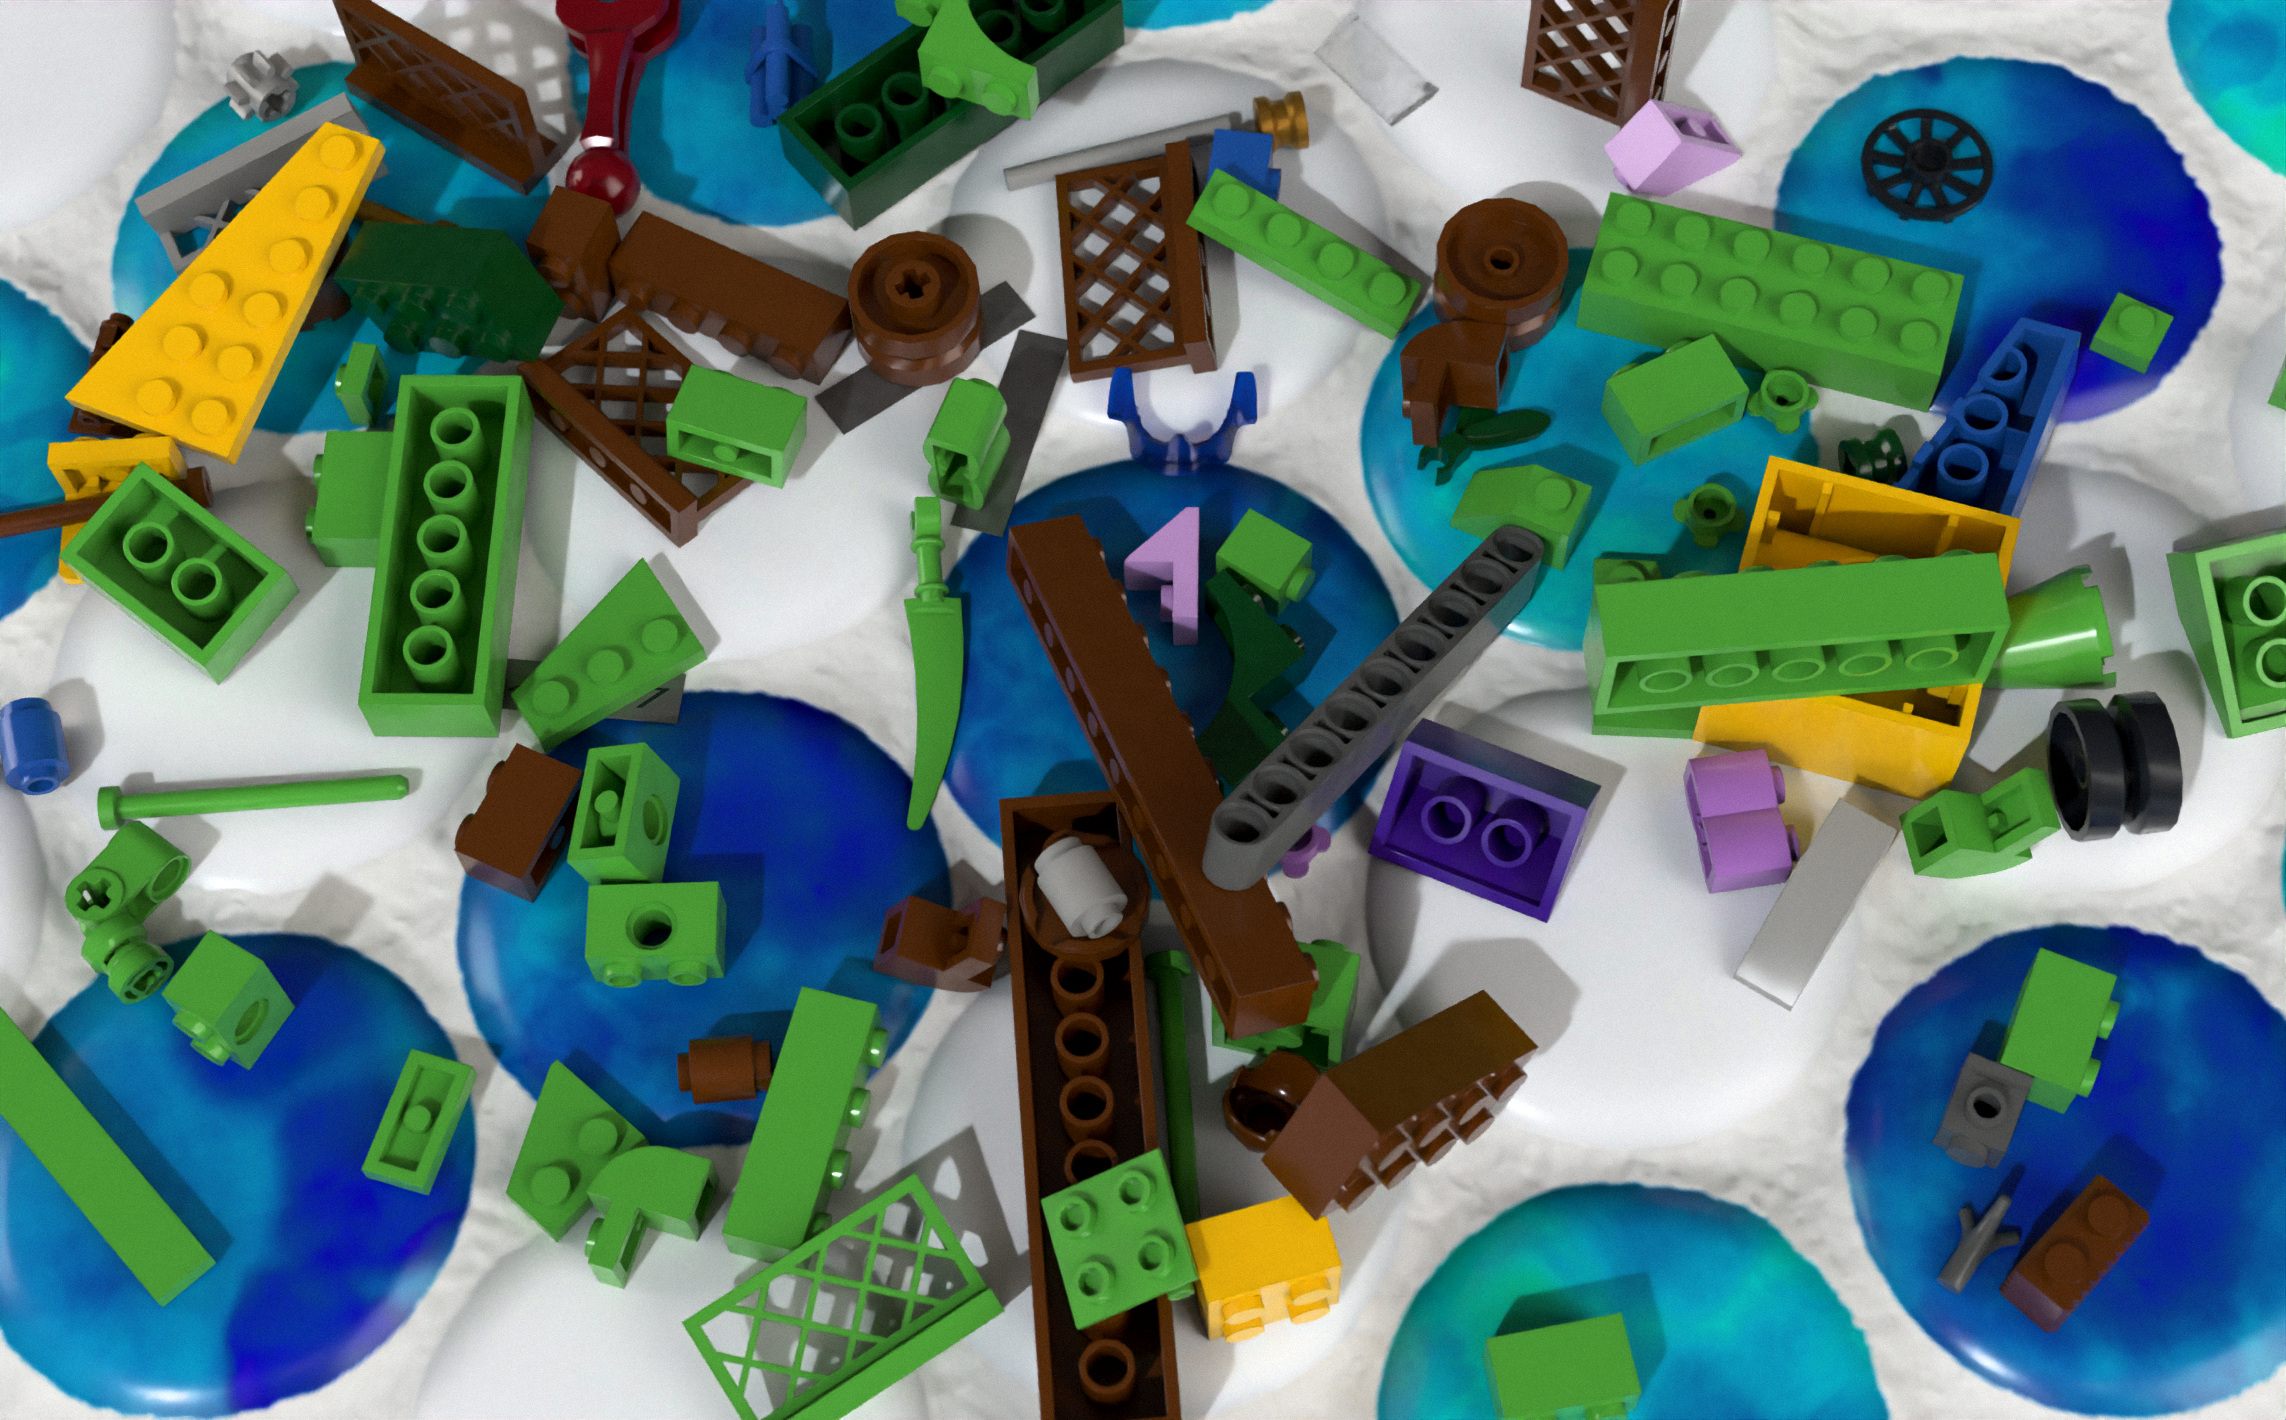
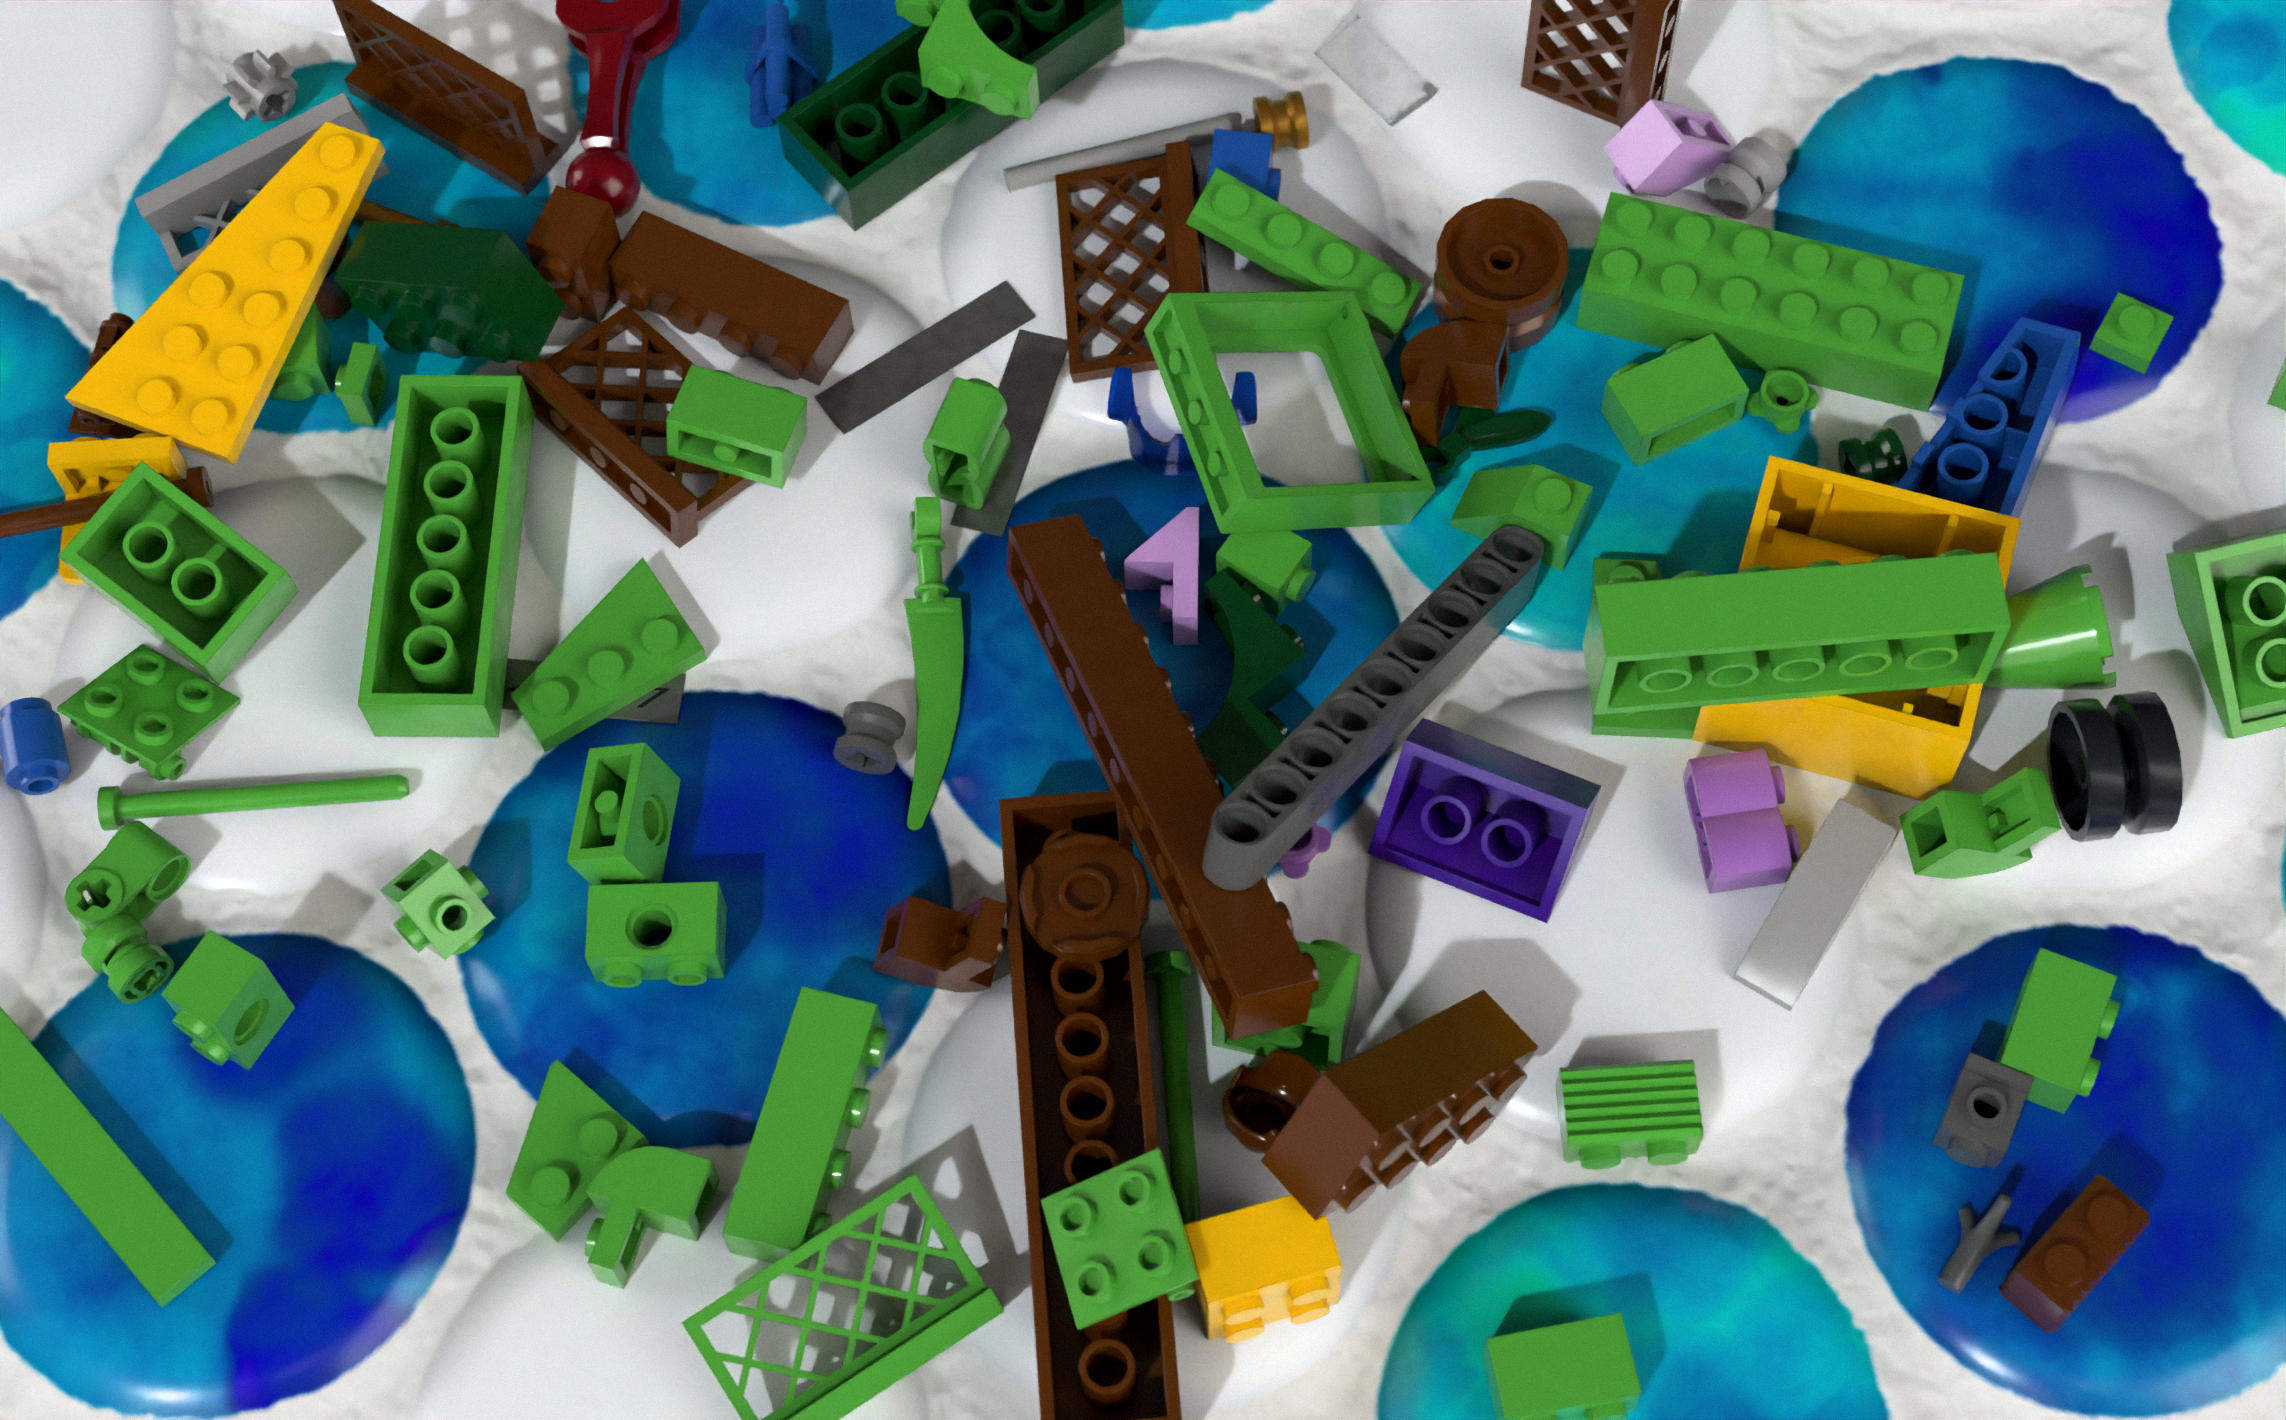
bright green brick [305,431,393,567] -> none
bright green plate [361,1049,477,1196] -> none
reddish brown brick [454,743,584,903] -> none
reddish brown brick [677,1033,774,1105] -> none
reddish brown wheel [847,231,985,387] -> none
light grey brick [1034,837,1127,939] -> none
bright green plate [1672,482,1747,549] -> none
black wheel [1860,109,1993,224] -> none
none -> bright green hinge [57,644,241,781]
none -> bright green brick [269,301,331,401]
none -> bright green brick [380,849,495,960]
none -> dark grey wheel [833,701,906,775]
none -> bright green piece [1144,291,1436,534]
none -> bright green brick [1555,1059,1703,1170]
none -> light grey wheel [1704,137,1787,220]

